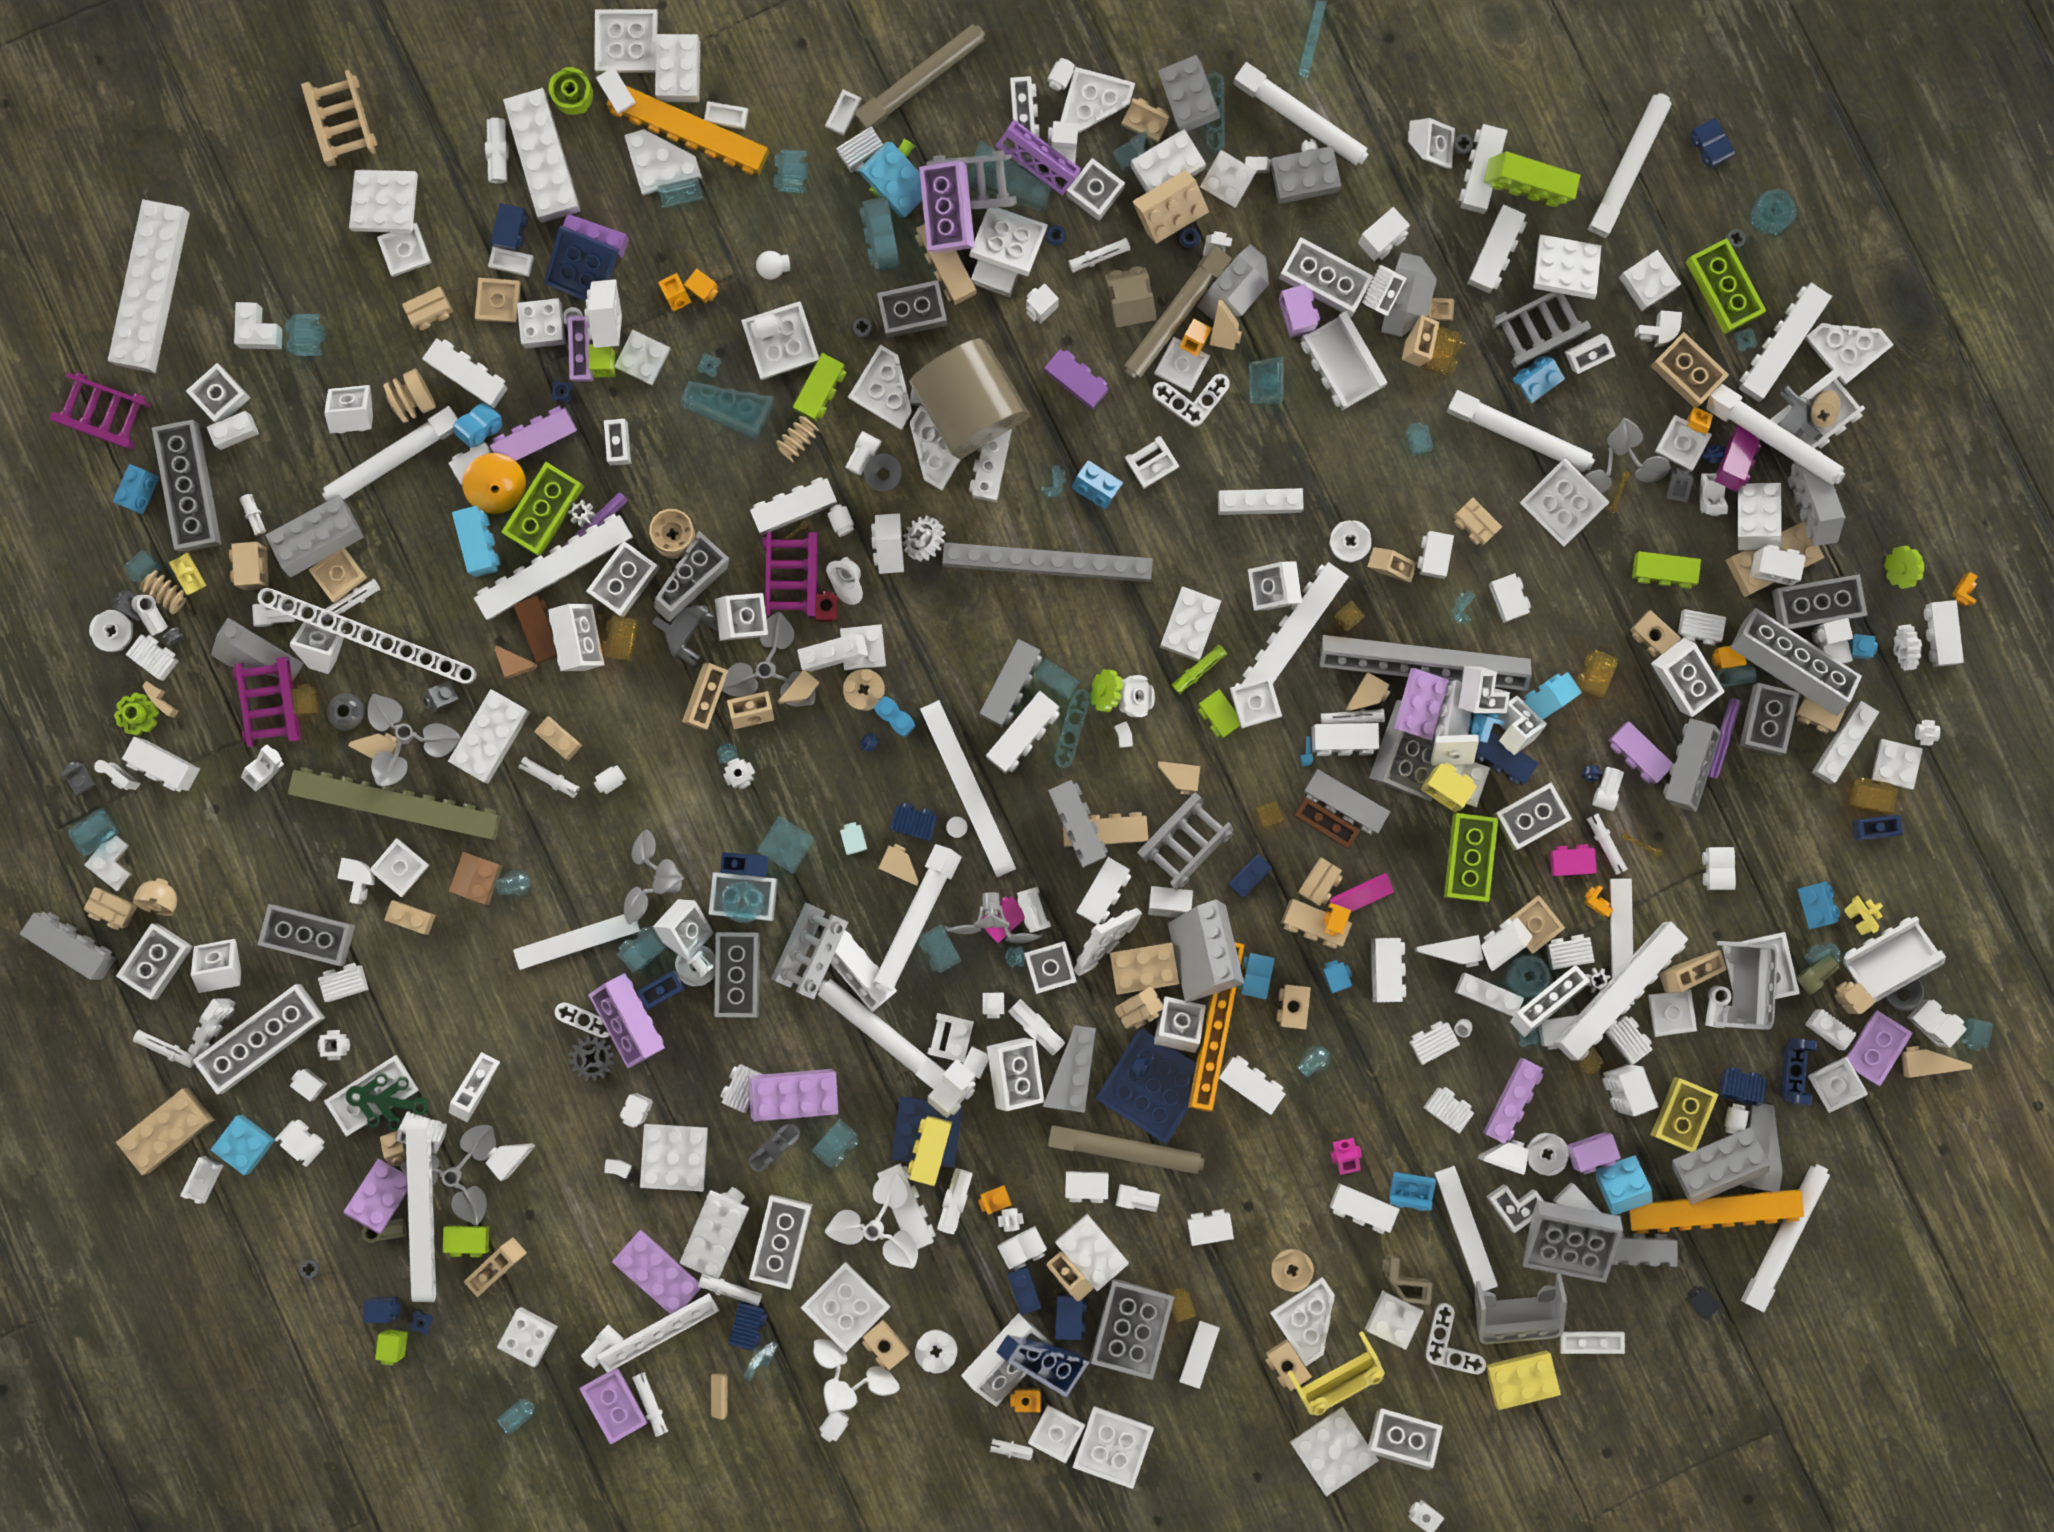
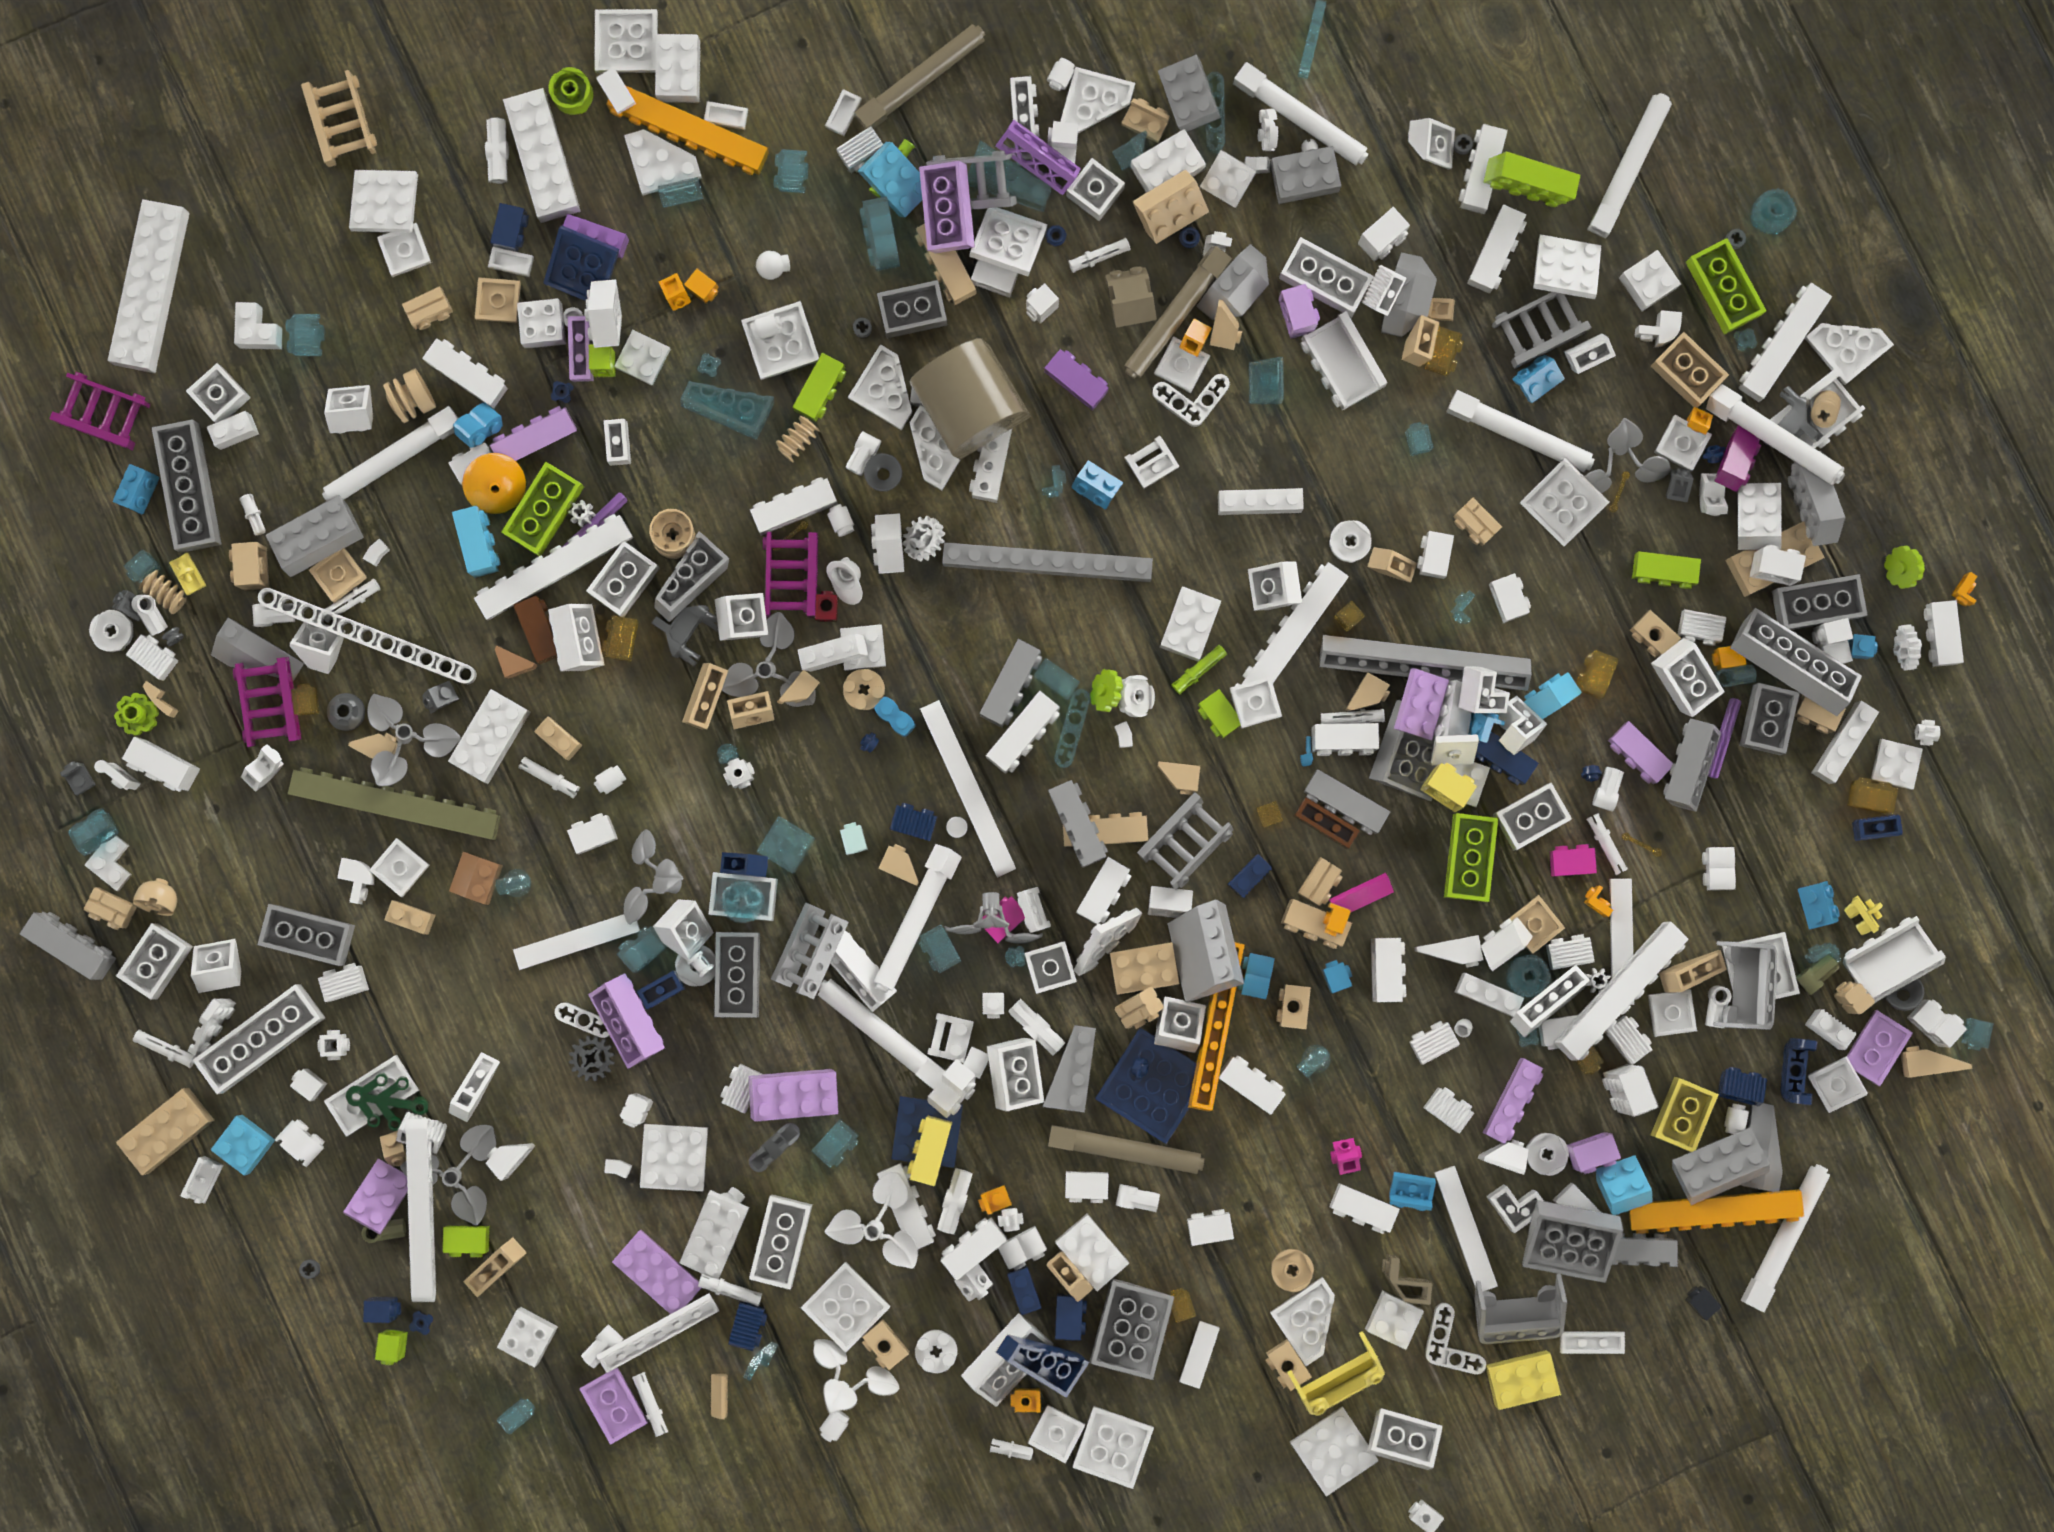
dark blue brick [1690,118,1735,168] -> none
none -> white piece [363,539,390,567]
none -> white brick [567,813,618,855]
none -> white brick [941,1218,1007,1281]
none -> white brick [954,1264,993,1301]
none -> white plate [1258,109,1278,151]

